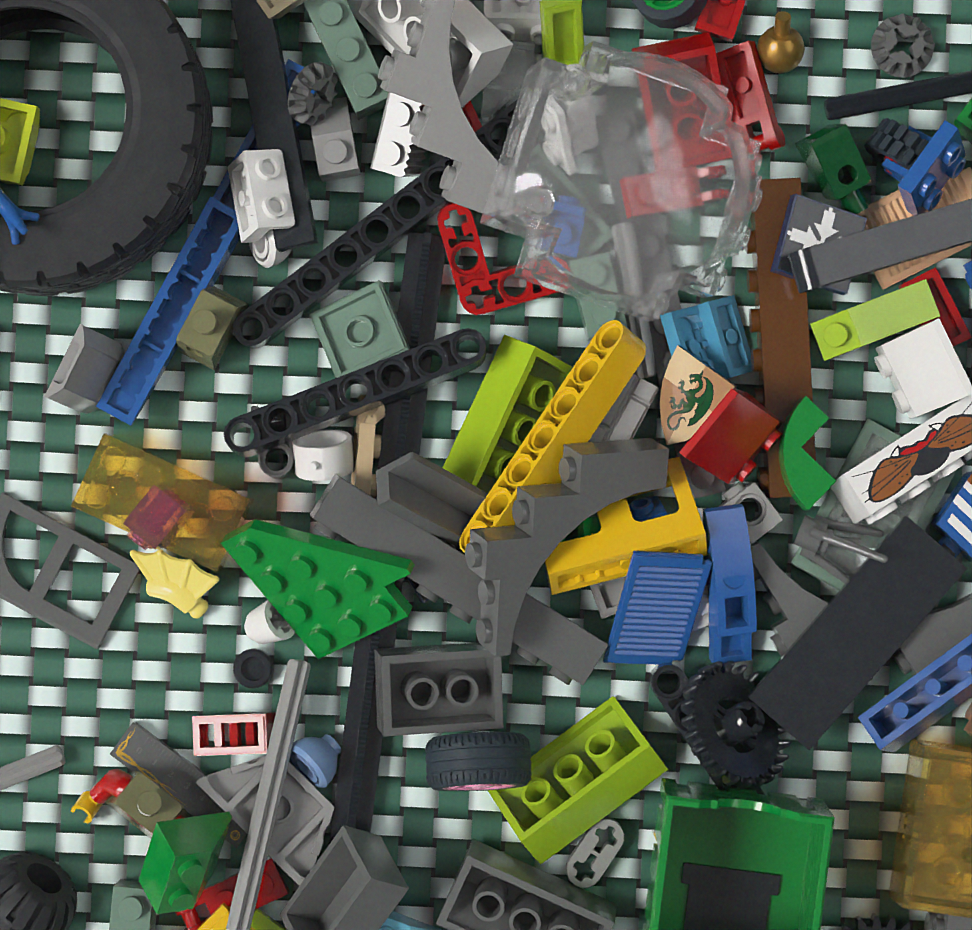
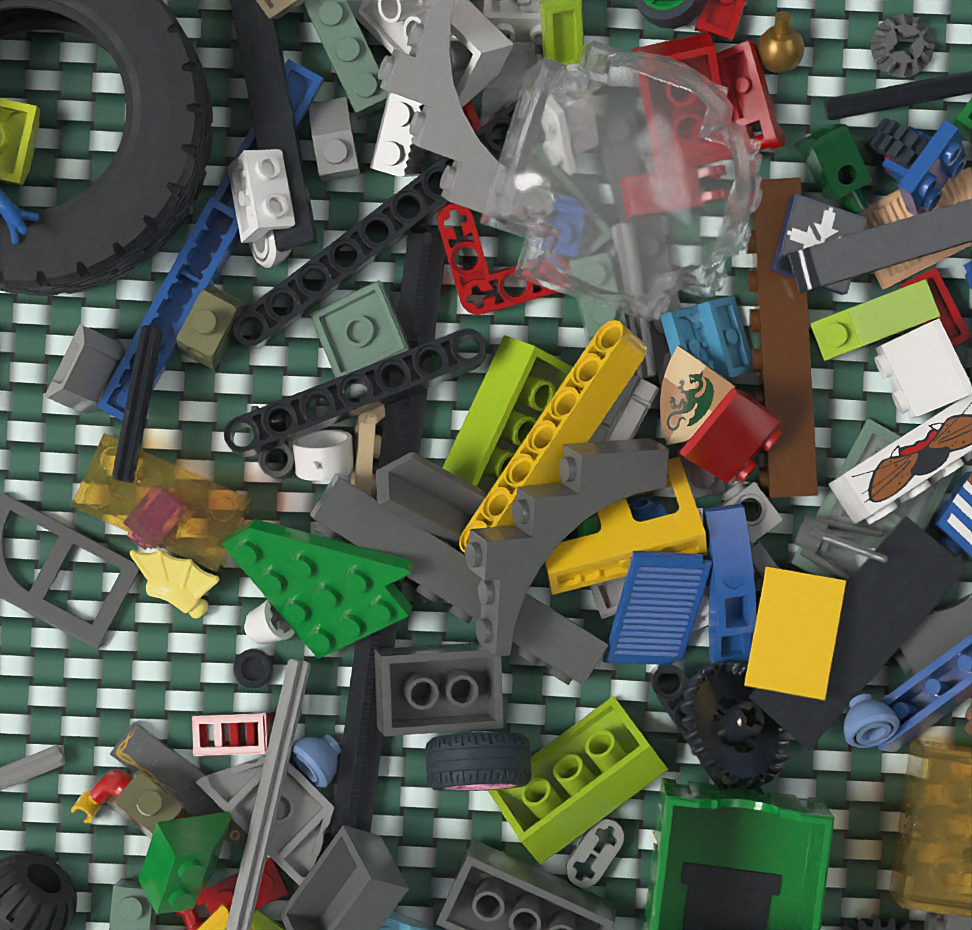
dark grey gear [288,62,339,126] -> none
green brick [779,396,836,510] -> none
none -> black axle [112,325,163,483]
none -> yellow tile [744,567,847,701]
none -> medium blue brick [844,694,900,748]

